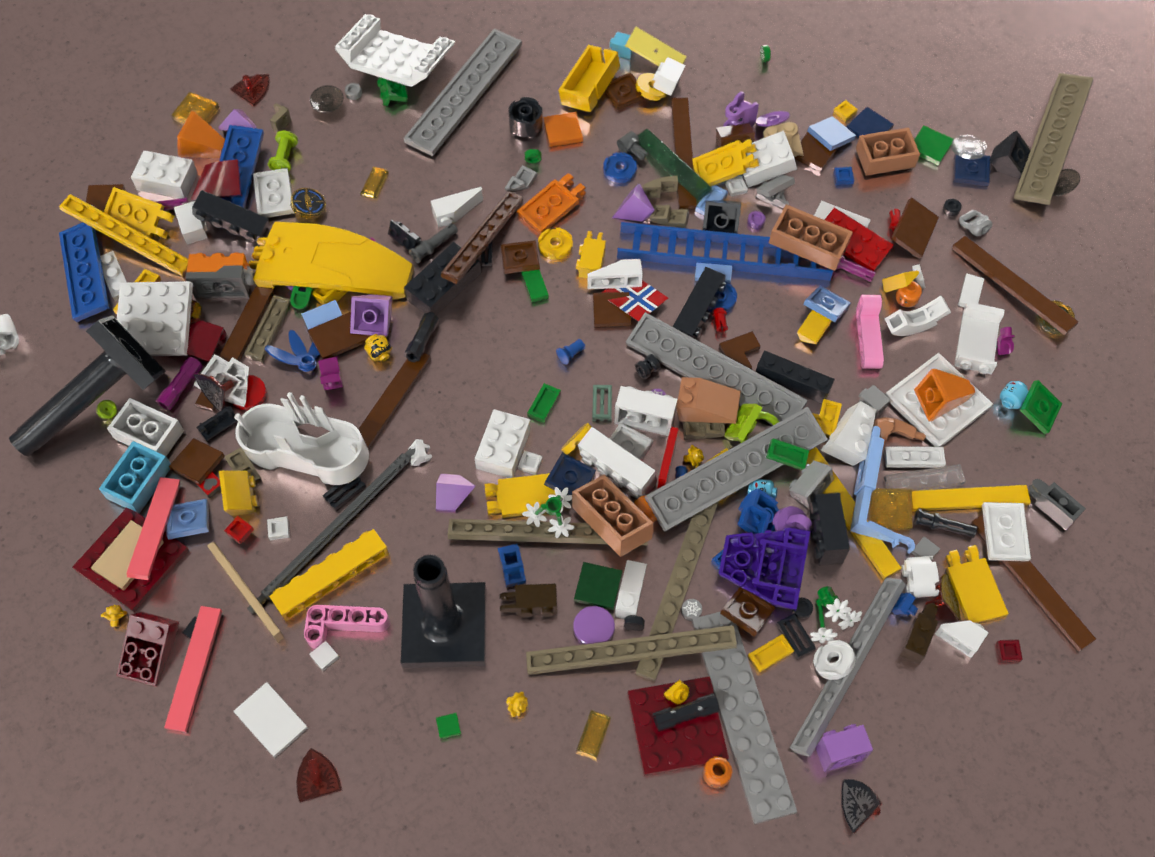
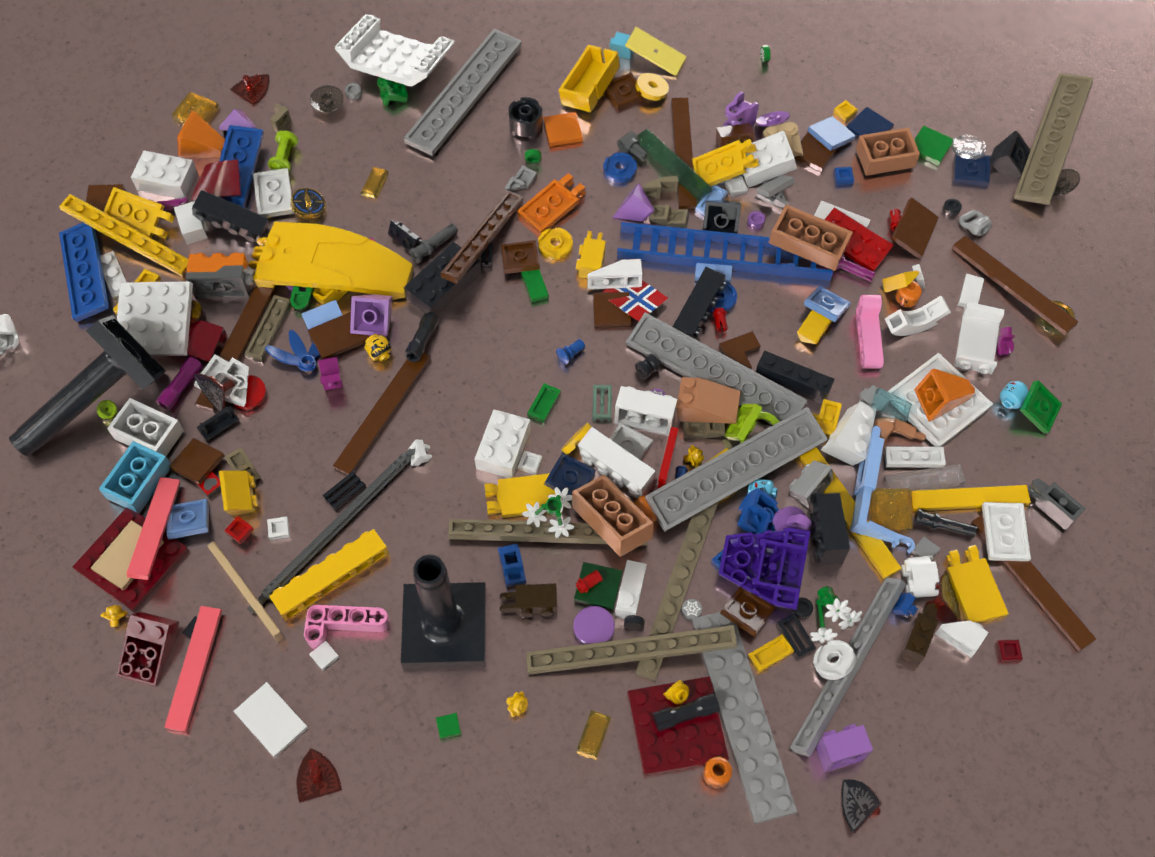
white piece [234,392,369,485] -> none
white slope [431,187,483,227] -> none
medium lavender slope [436,474,475,512] -> none
white brick [653,57,685,96] -> none
green tile [766,438,809,470] -> none
none -> red pin [575,570,603,593]
none -> clear light blue tile [871,388,912,422]

